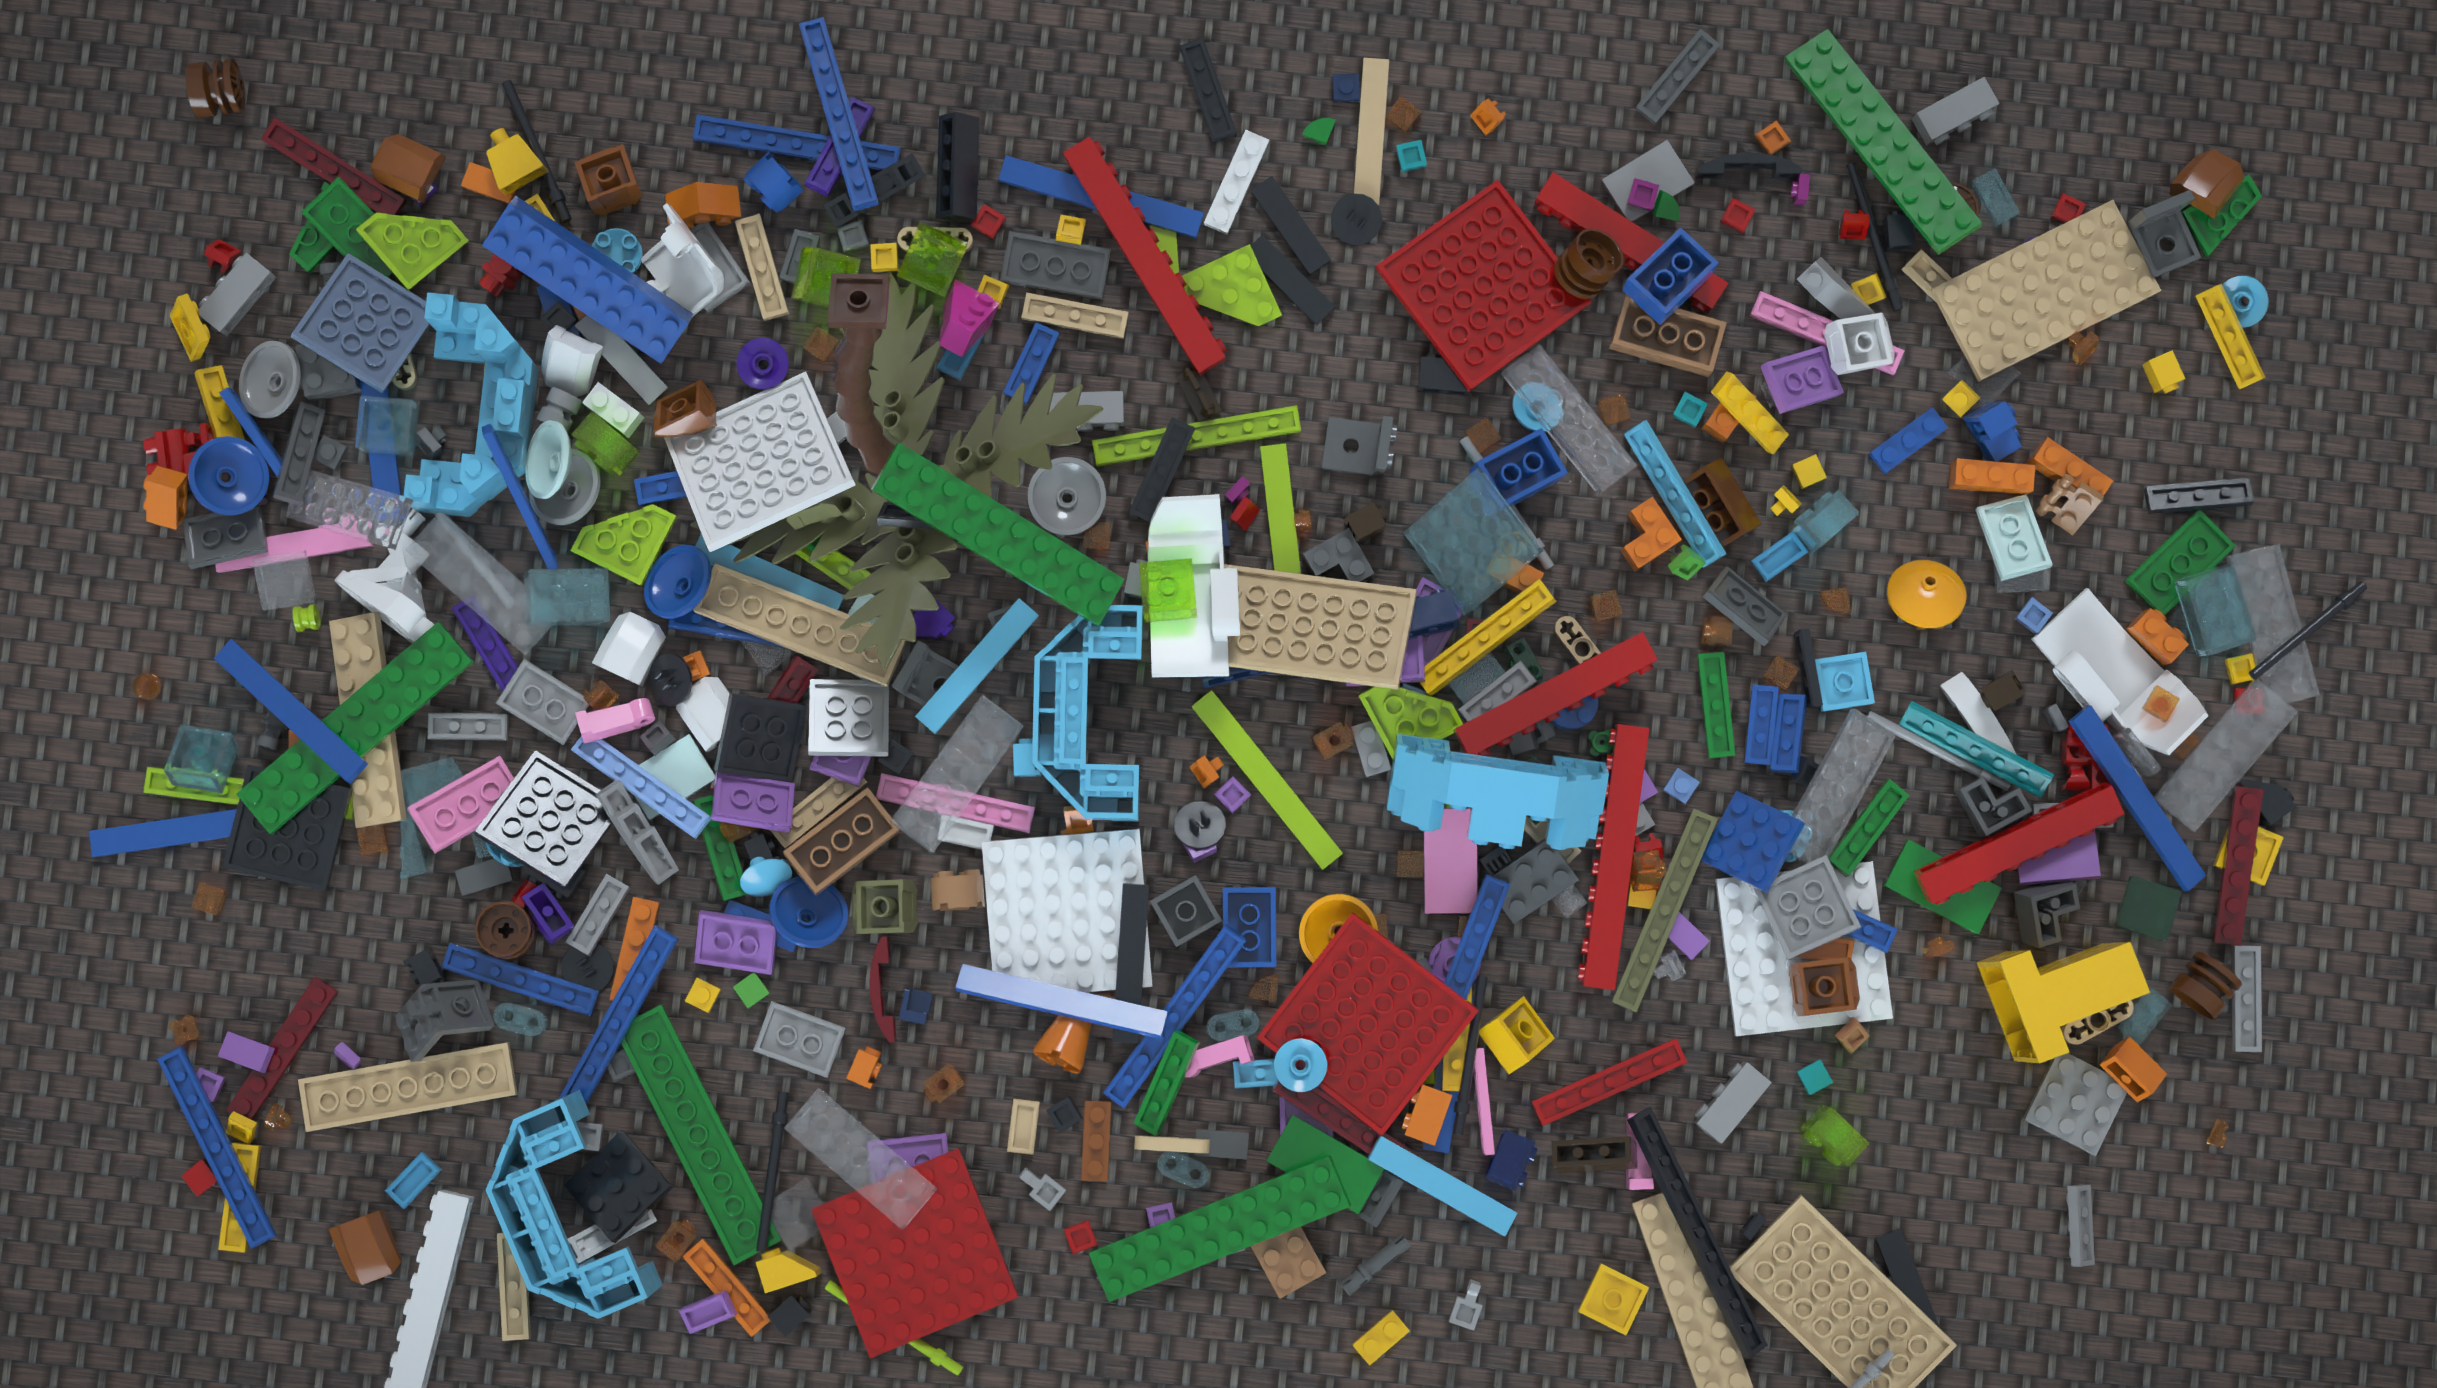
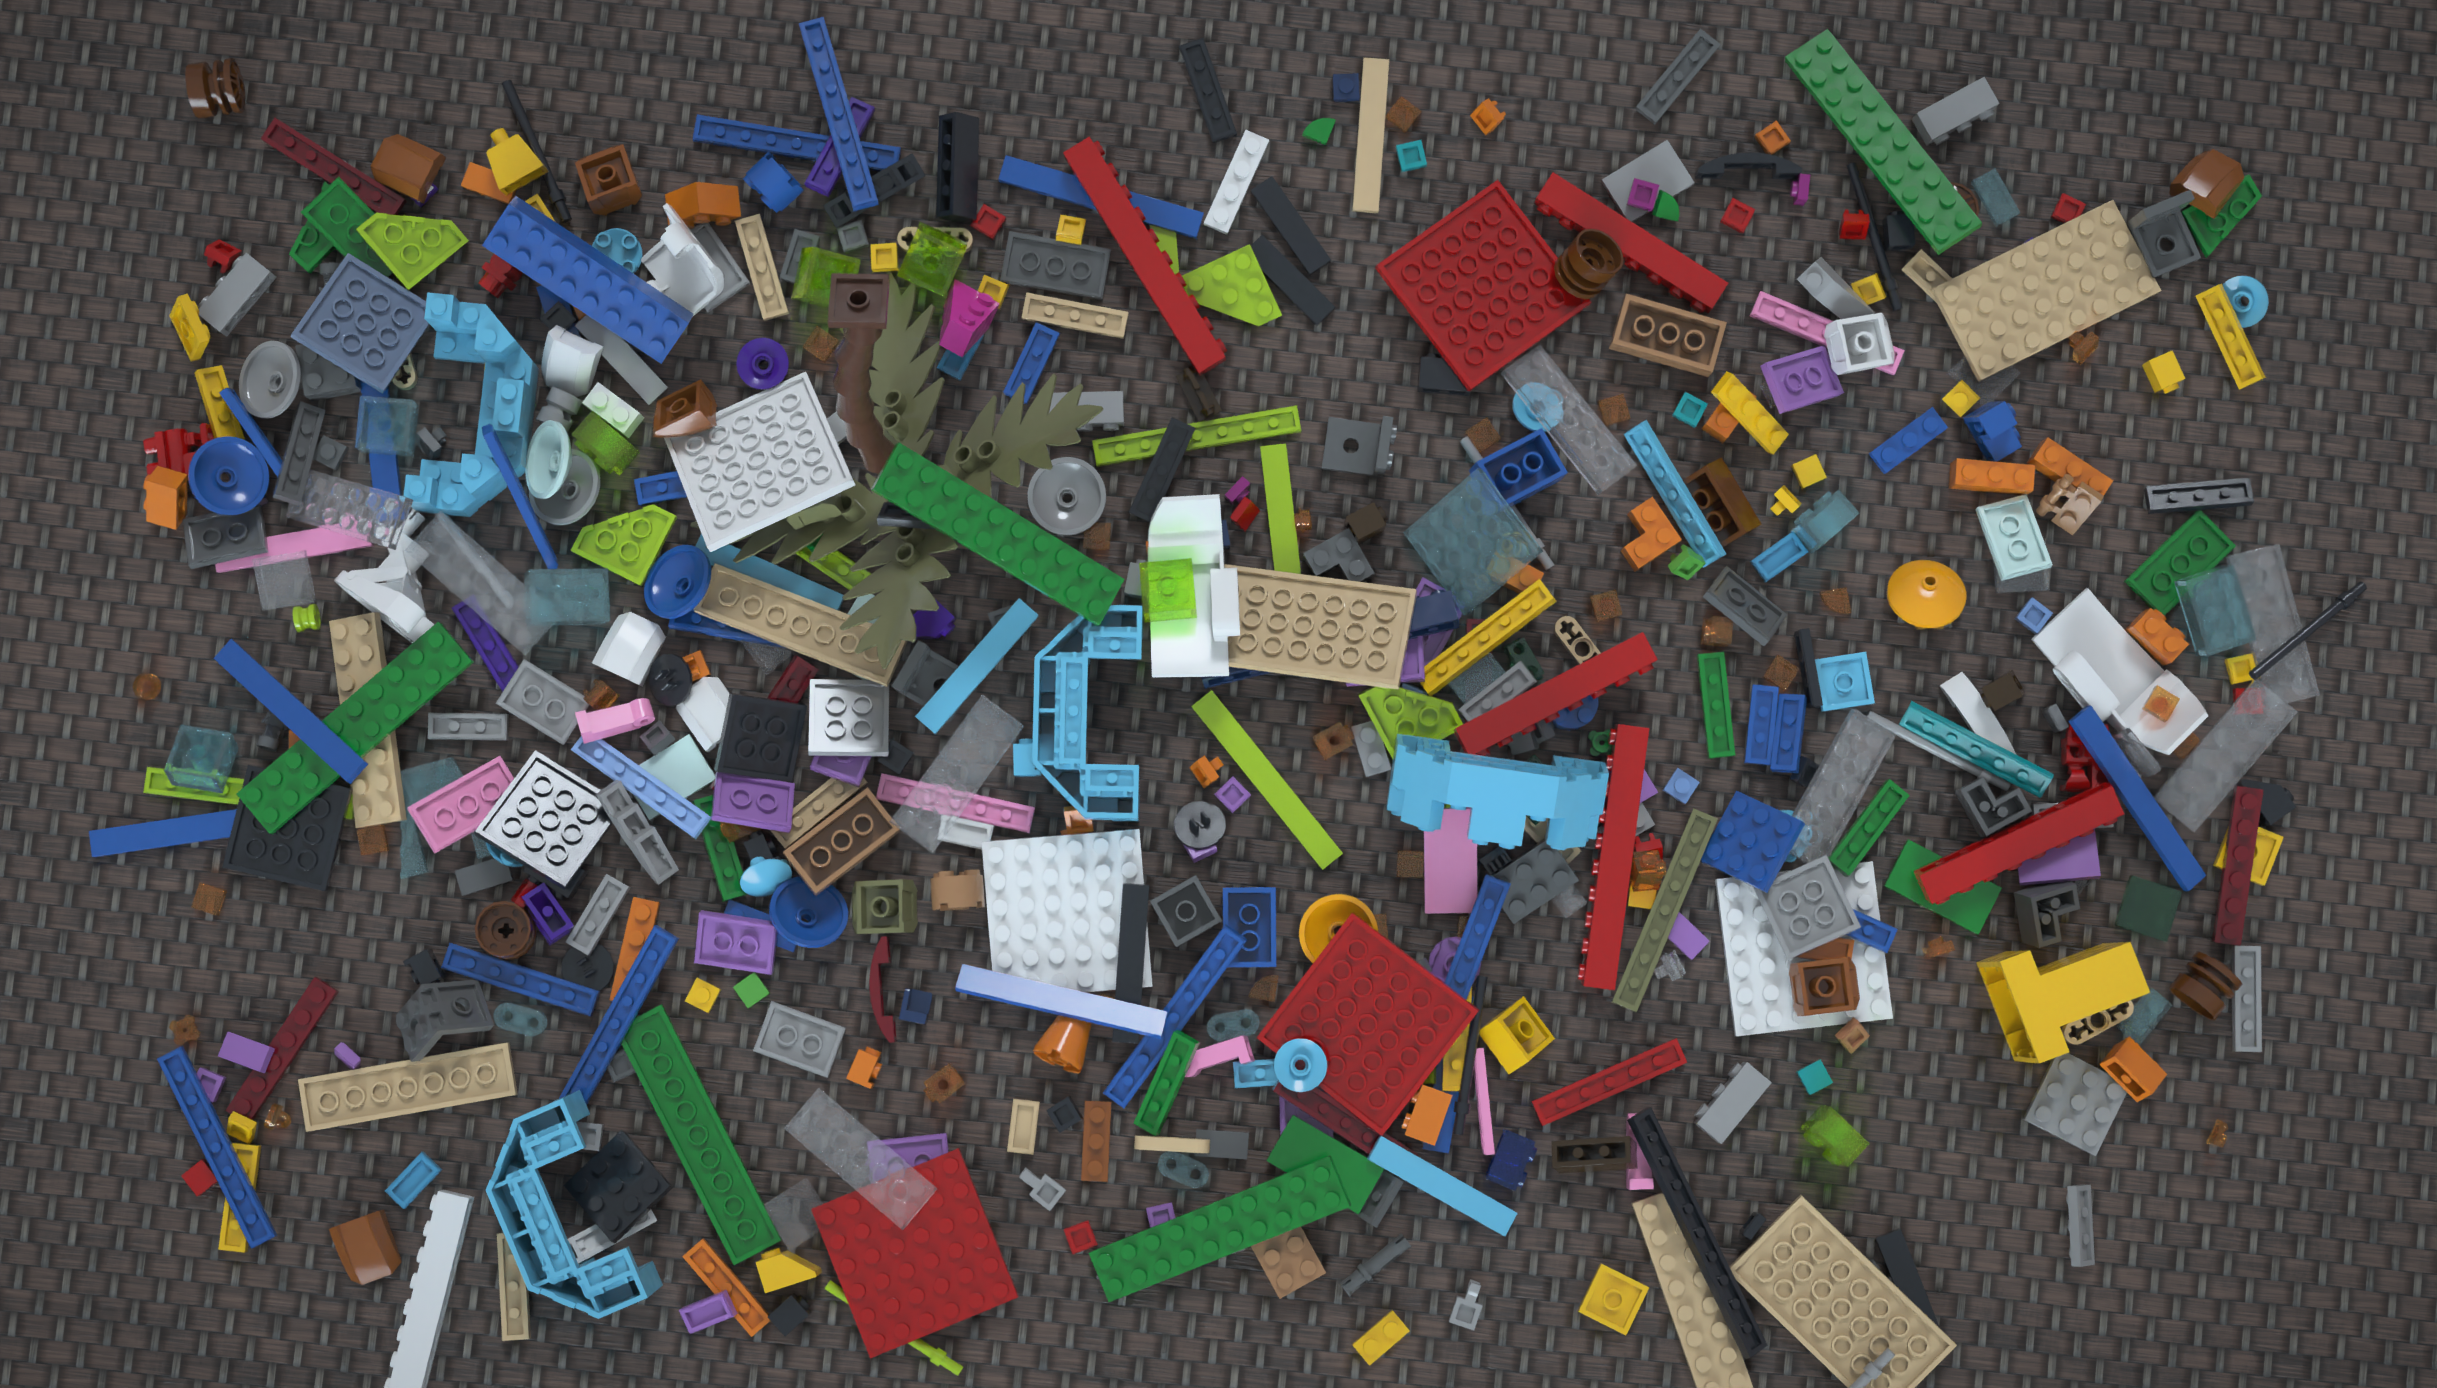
clear orange brick [655,1219,698,1263] -> none
black bar [756,1092,789,1252] -> none
black piece [1331,193,1382,245] -> none
blue brick [1622,227,1719,325] -> none

